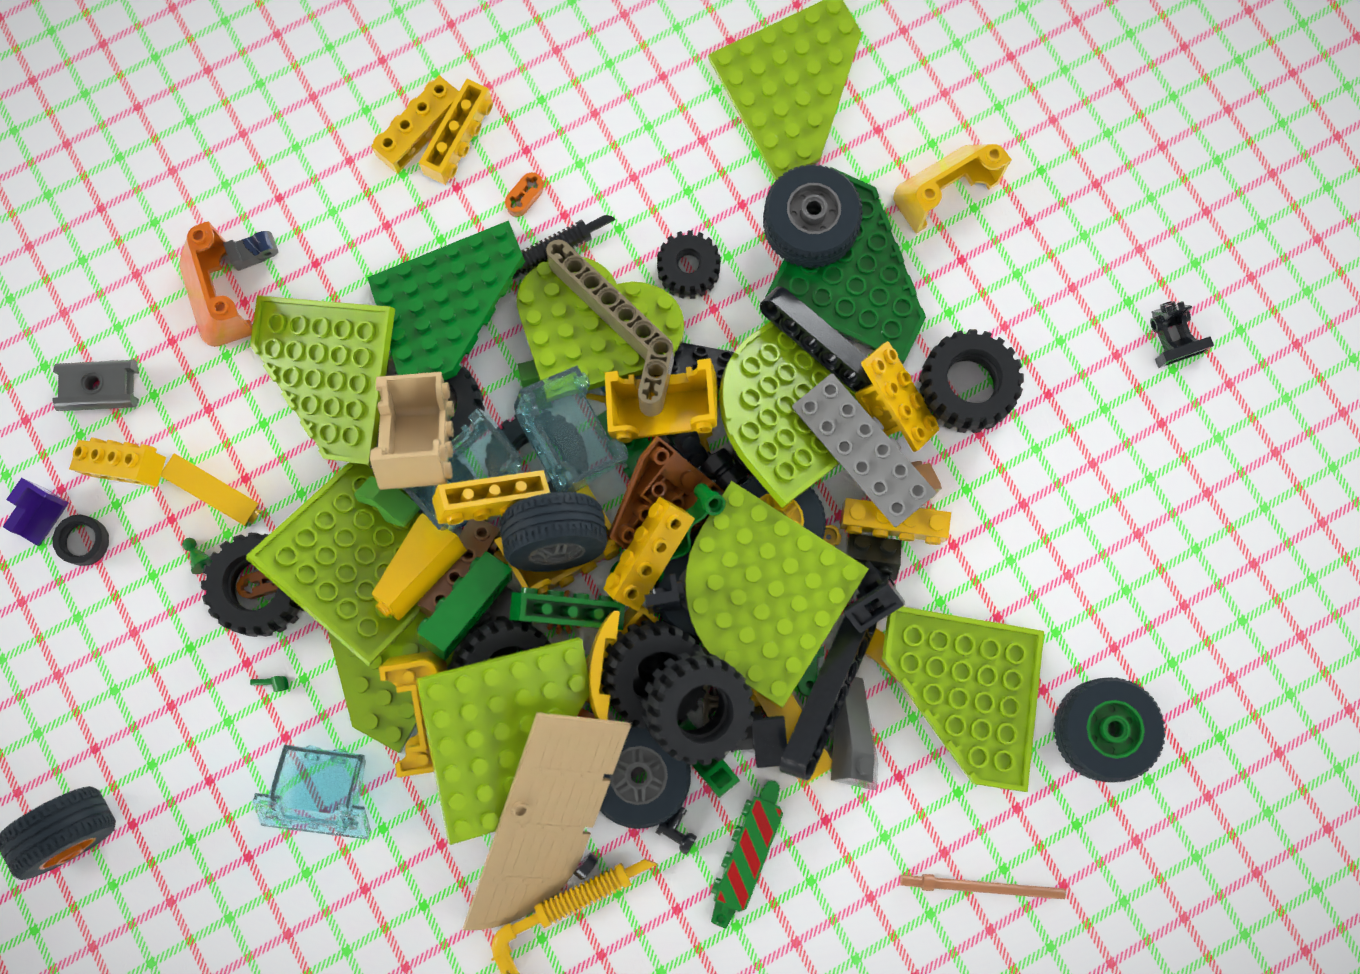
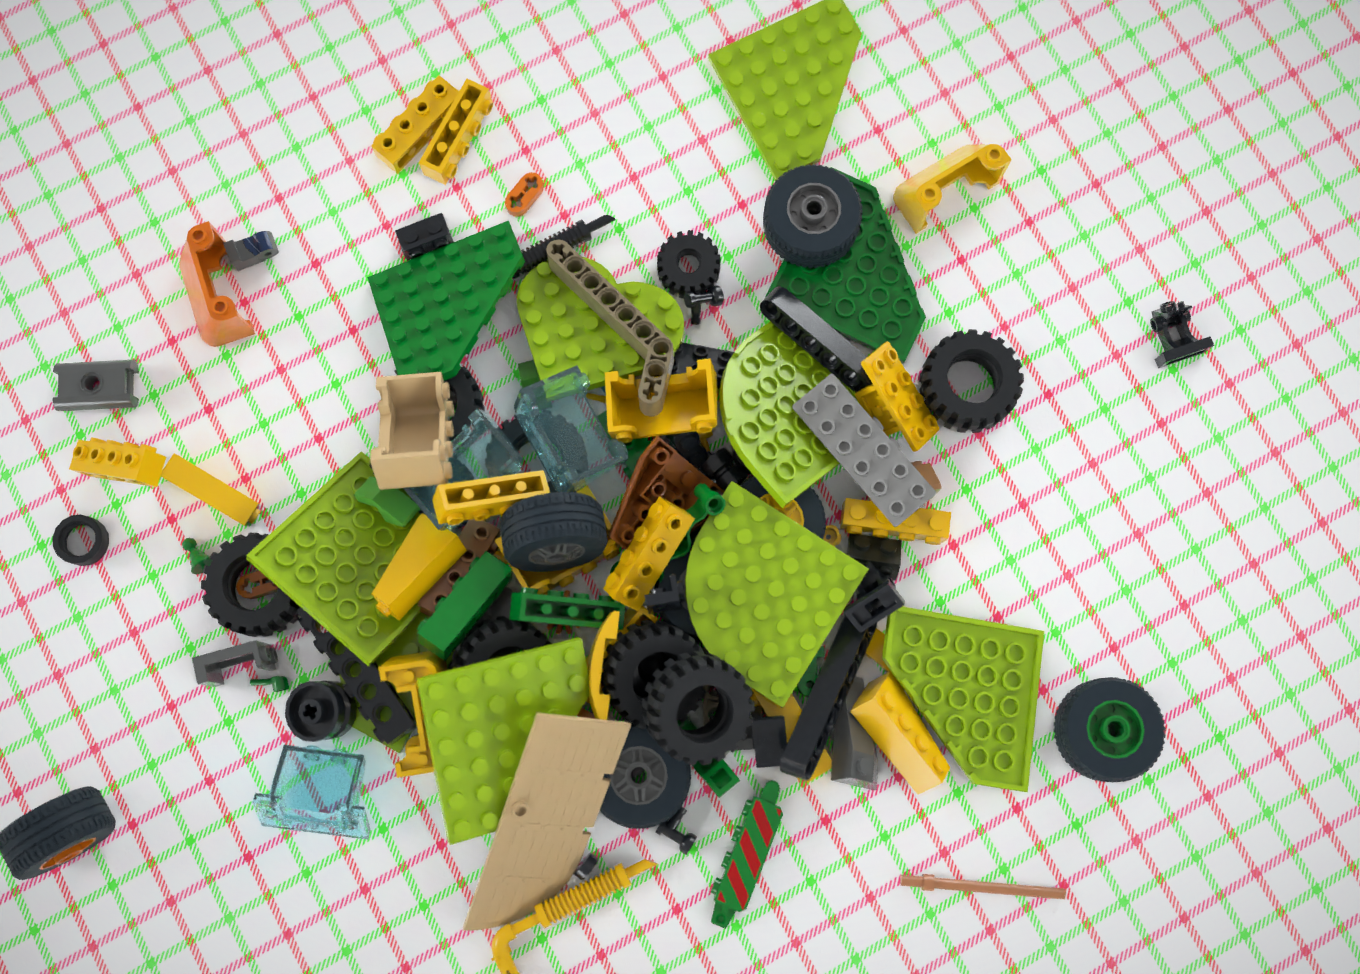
dark purple panel [2,477,69,546] -> none
lime plate [250,295,395,465] -> none
none -> dark grey panel [192,640,278,687]
none -> black wheel [285,680,357,742]
none -> black brick [297,608,416,745]
none -> black bracket [395,212,454,260]
none -> black piece [684,285,724,325]
none -> yellow wedge [850,671,950,795]

